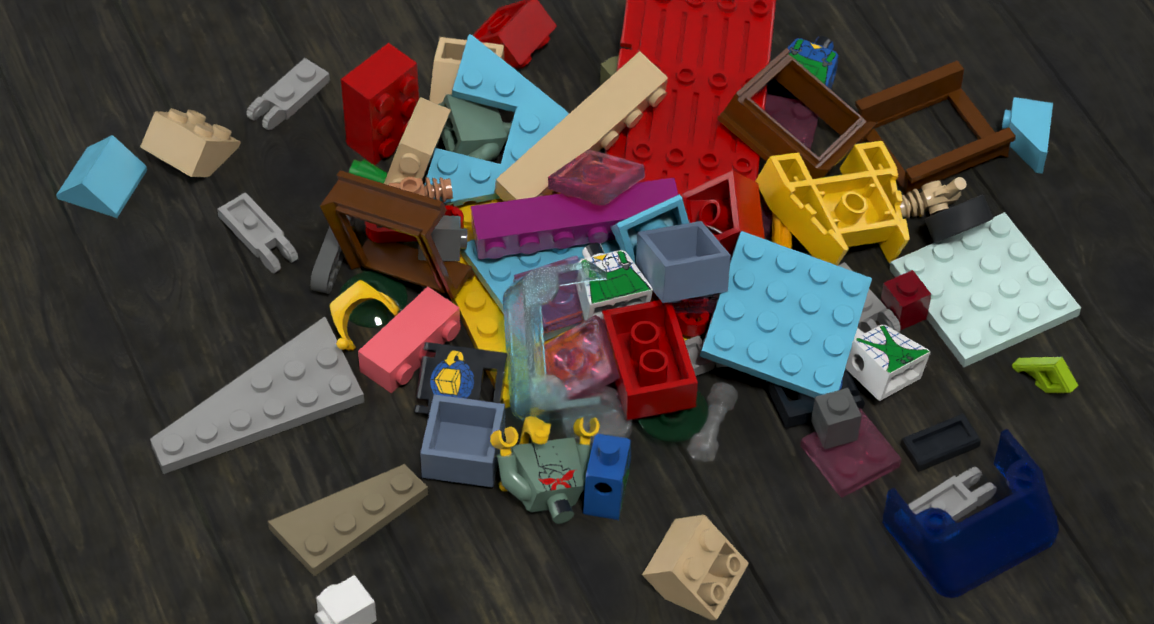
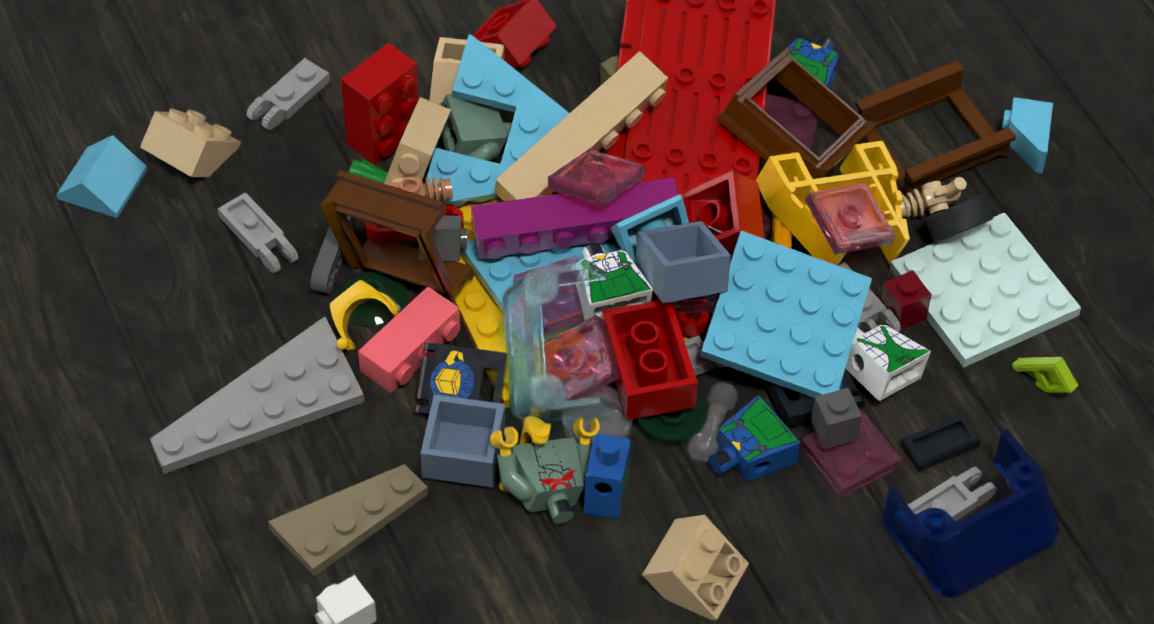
none -> torso [709,396,800,481]
none -> clear pink tile [805,183,896,255]

